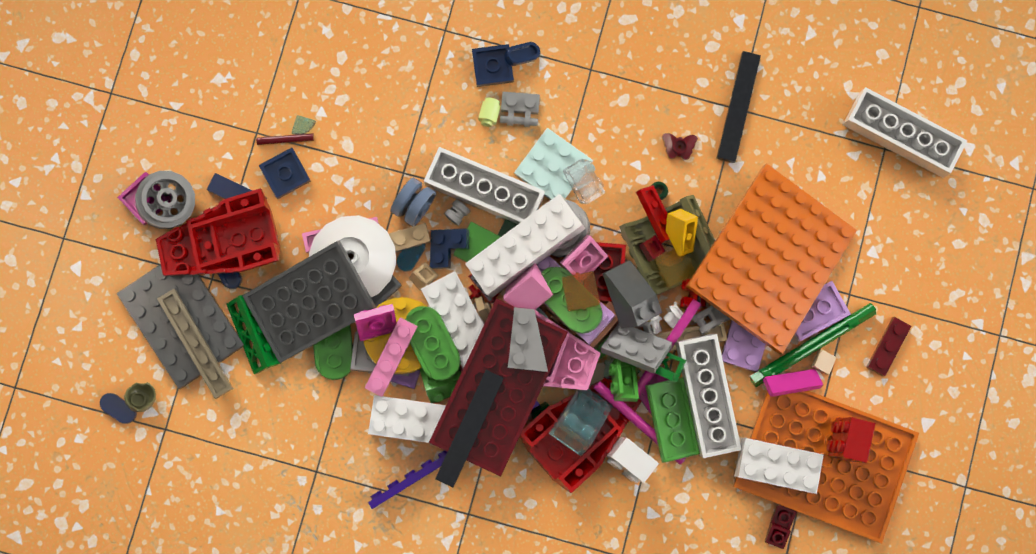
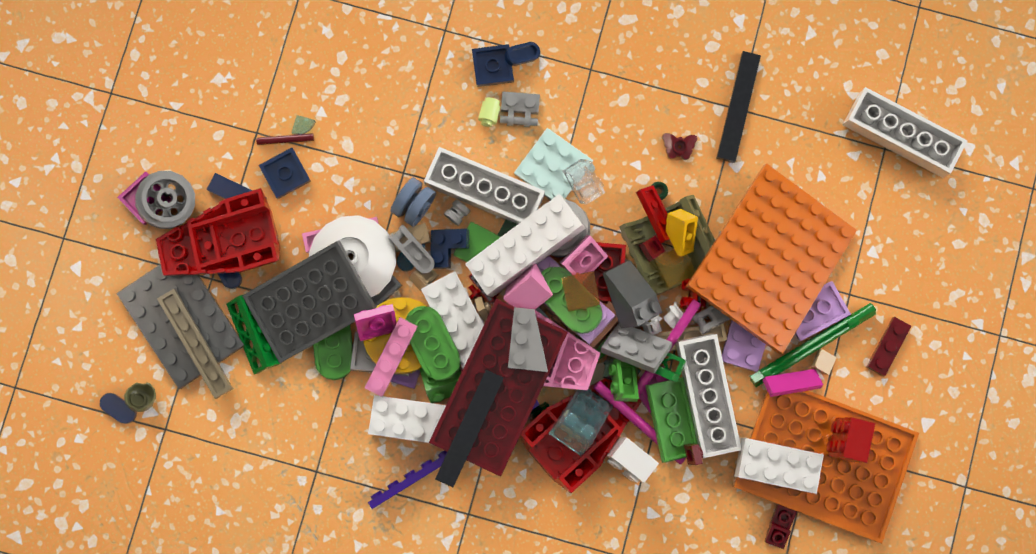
none -> light grey plate [389,224,434,273]
none -> dark red plate [684,444,703,465]

